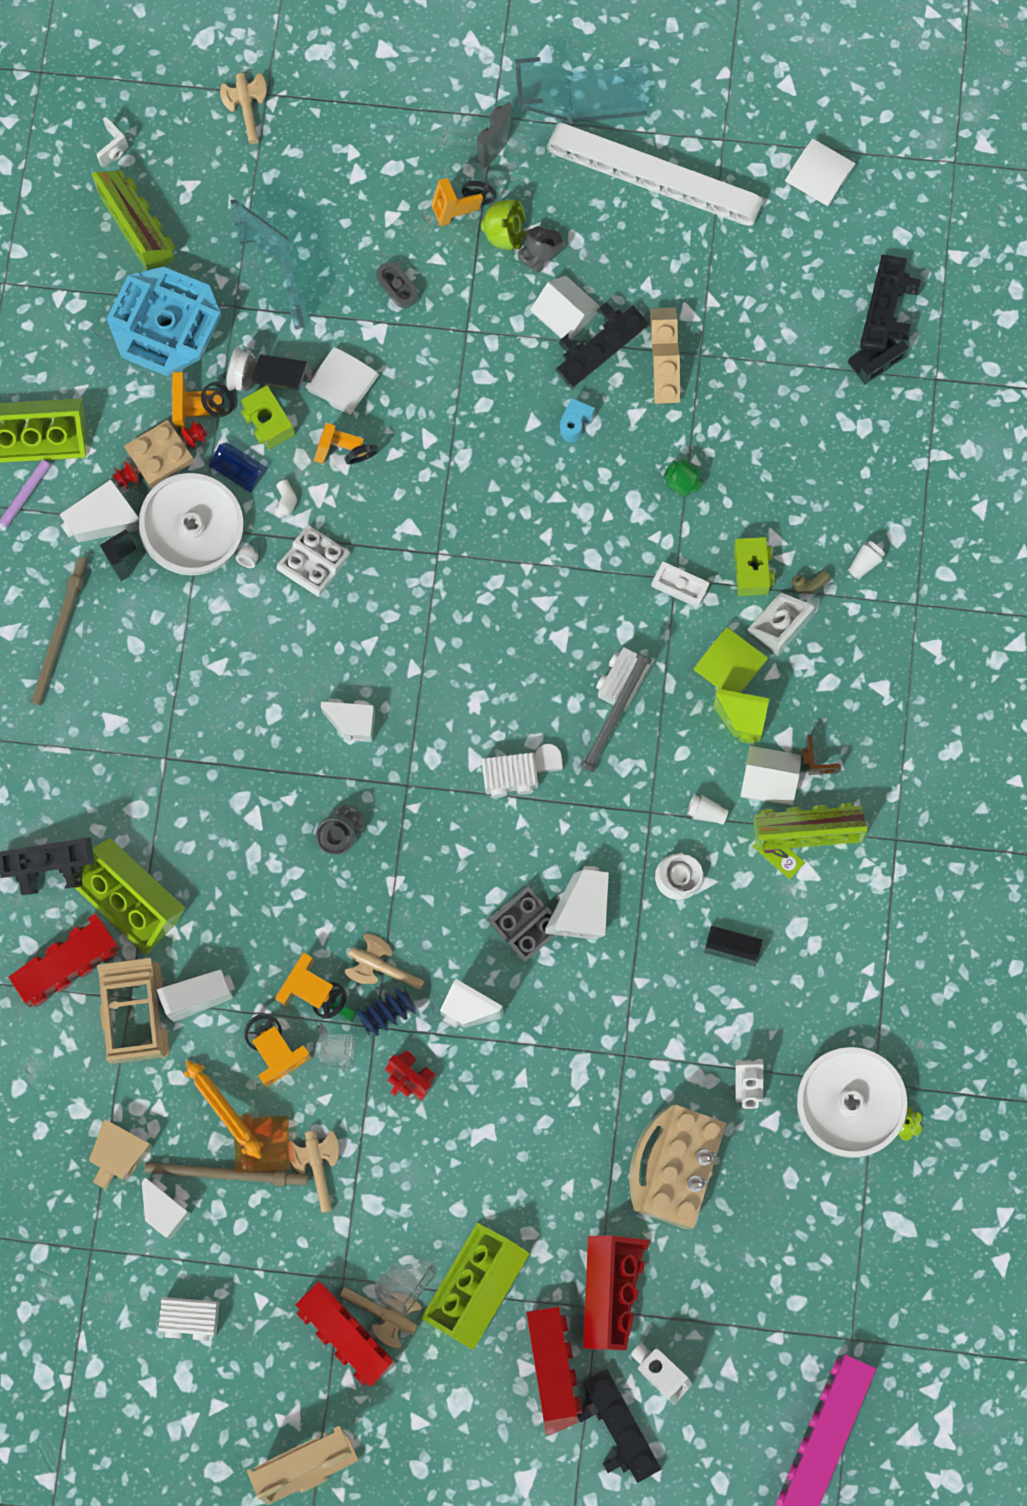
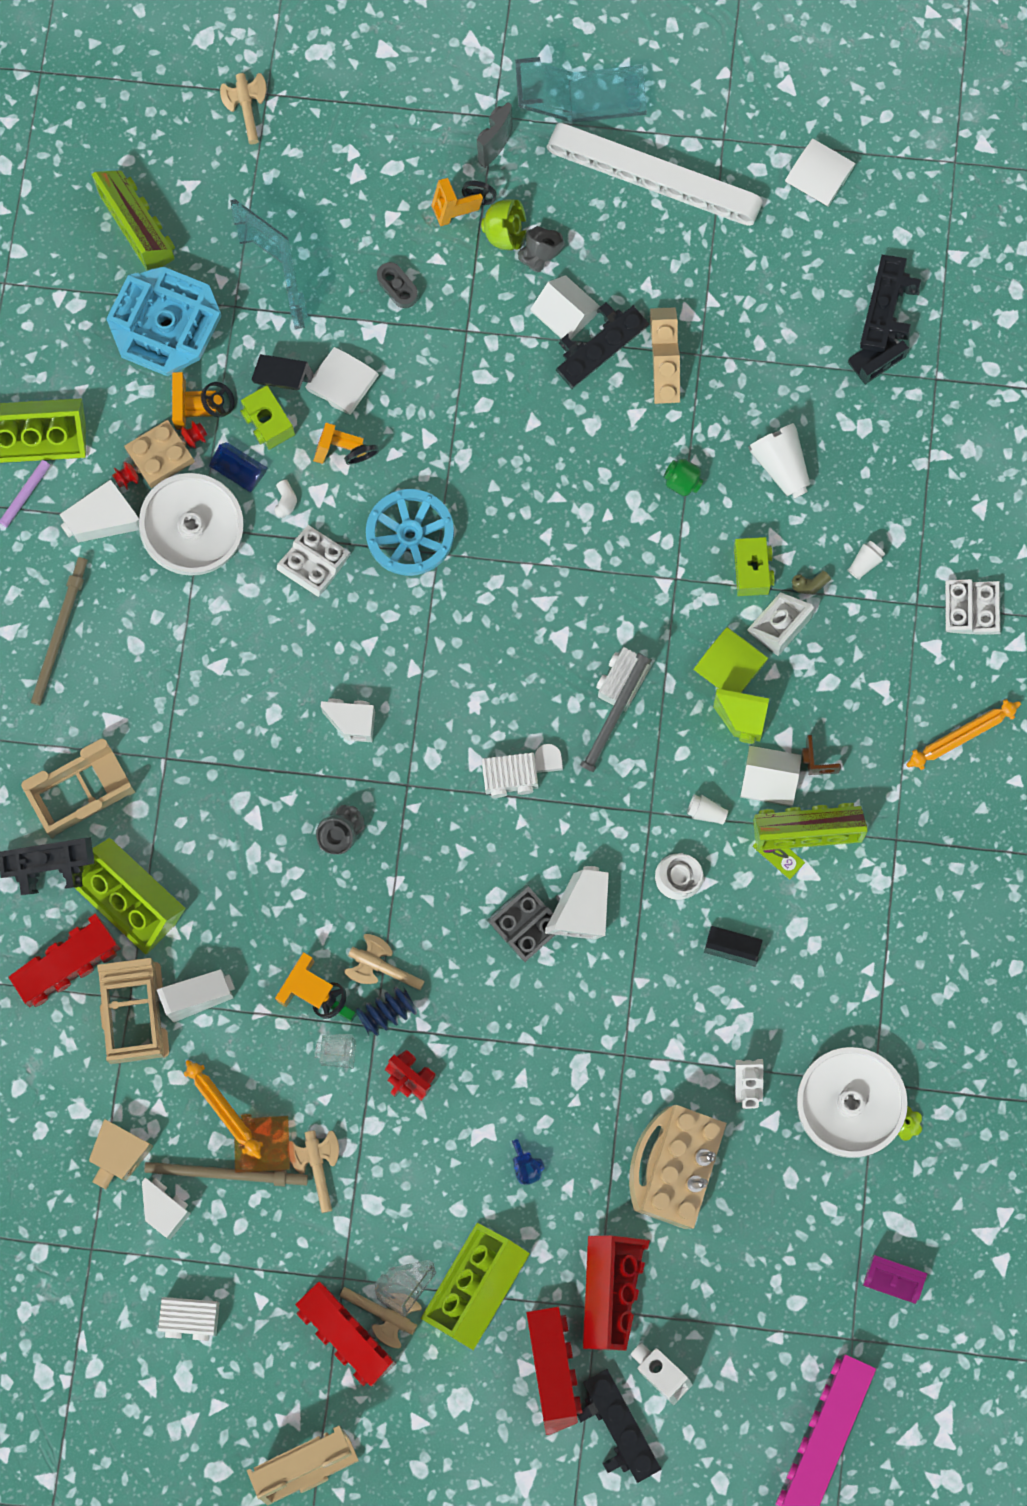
white bracket [96,117,129,168] -> none
black panel [100,529,137,582] -> none
white piece [226,347,257,391] -> none
white hinge [236,546,258,568] -> none
light orange piece [244,1014,312,1088] -> none
white slope [440,979,504,1028] -> none
medium azure leg [560,398,595,442] -> none
white plate [651,562,710,608] -> none
none -> tan piece [21,739,135,839]
none -> medium azure wheel [366,489,454,576]
none -> clear blue piece [512,1139,545,1185]
none -> white cone [748,423,810,499]
none -> magenta hinge [862,1255,928,1304]
none -> light orange wheel [906,699,1021,770]
none -> white slope [946,579,1001,634]

